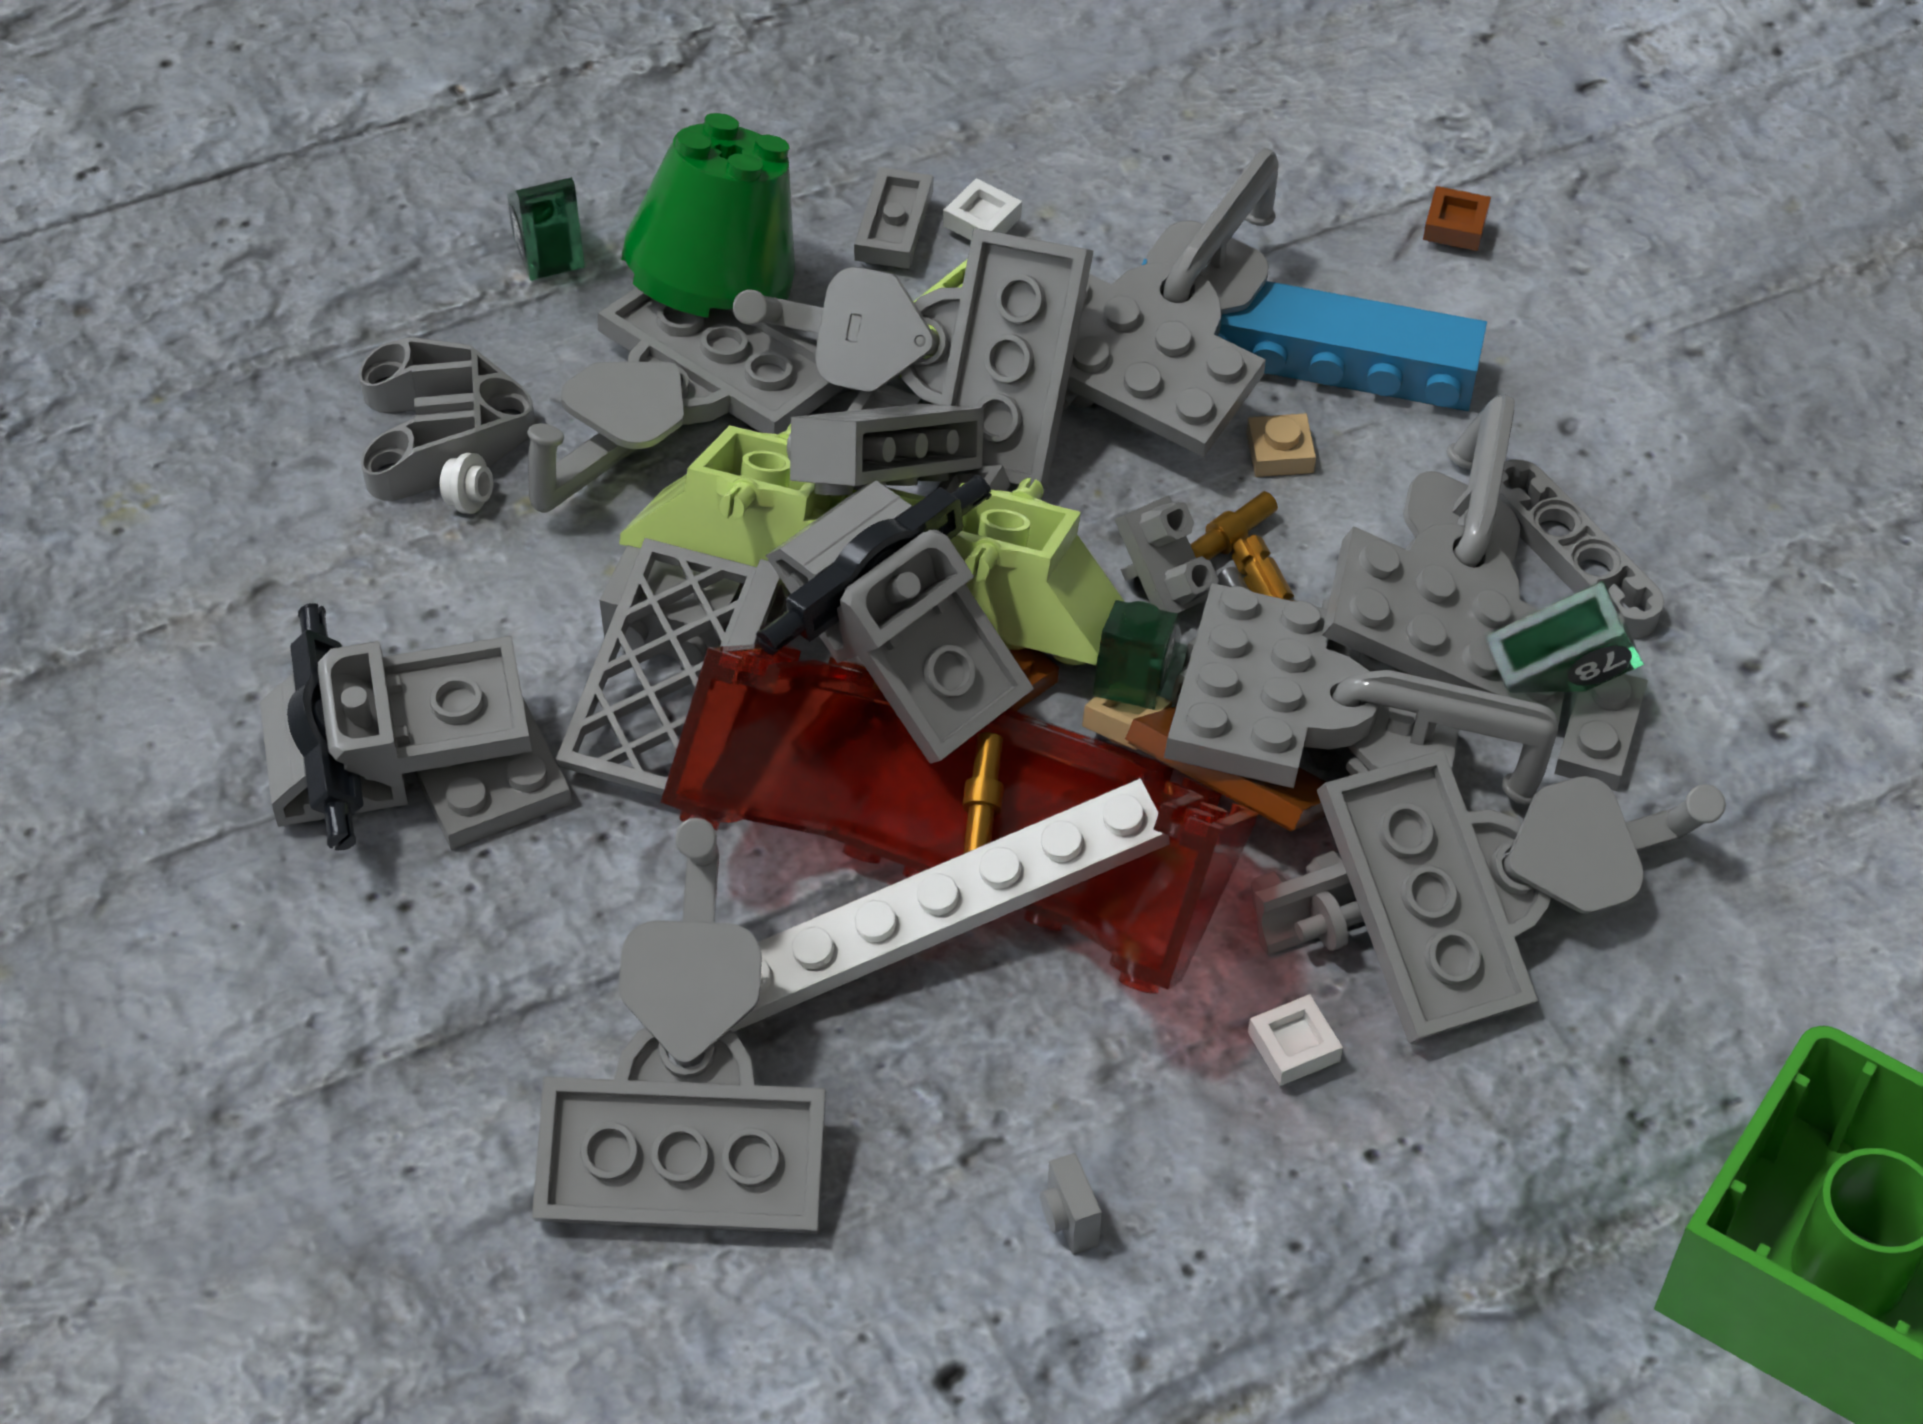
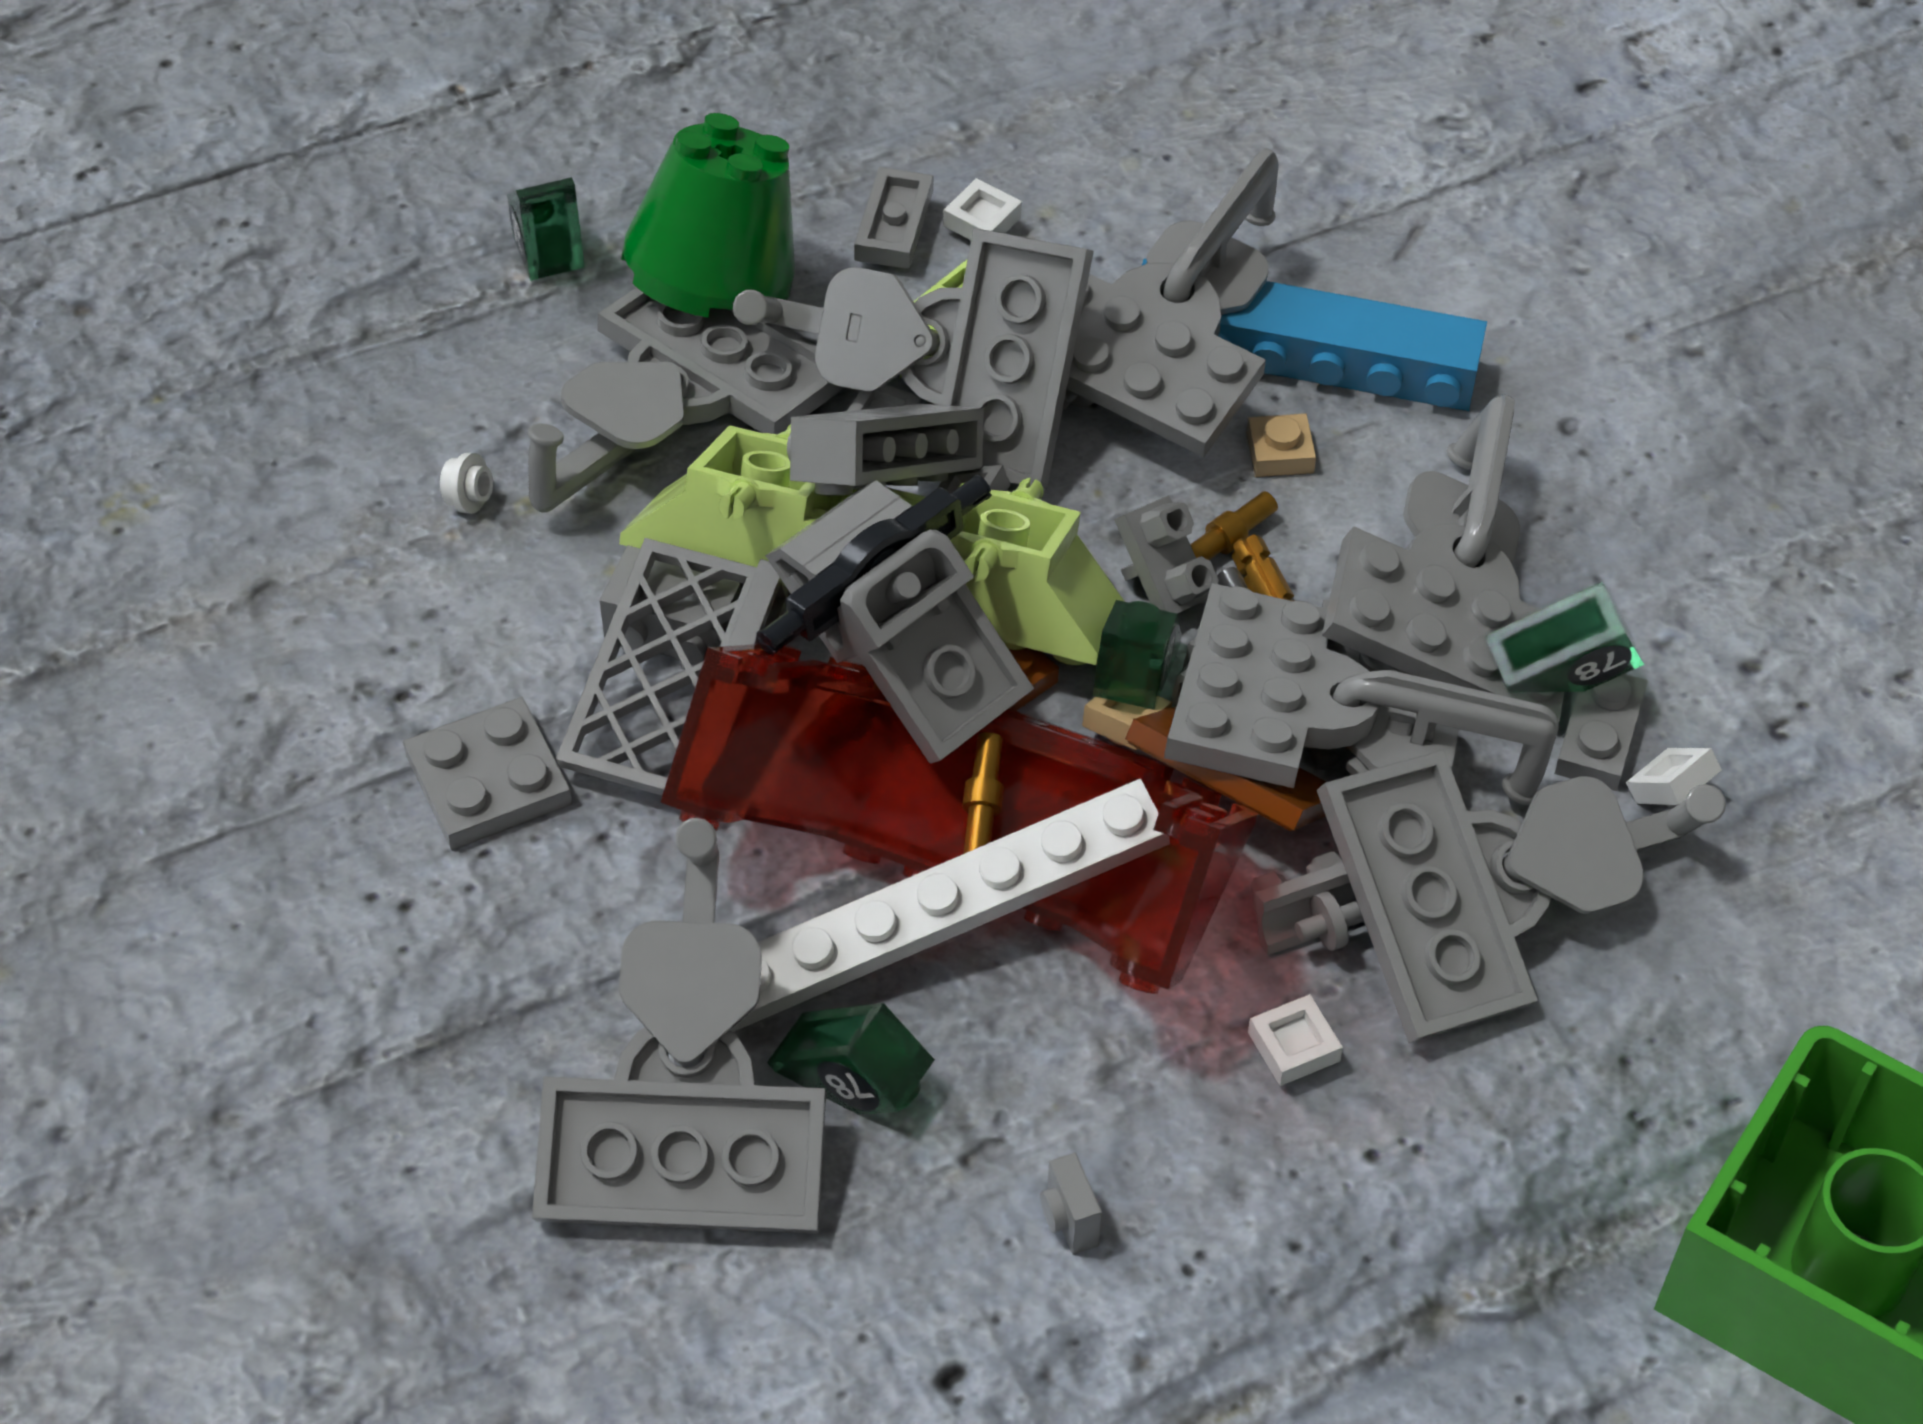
light grey piece [260,603,532,851] -> none
light grey connector [359,337,536,501] -> none
dark orange plate [1423,186,1491,251] -> none
light grey beam [1499,460,1664,639] -> none
none -> clear green slope [767,1003,935,1115]
none -> white plate [1626,748,1722,808]

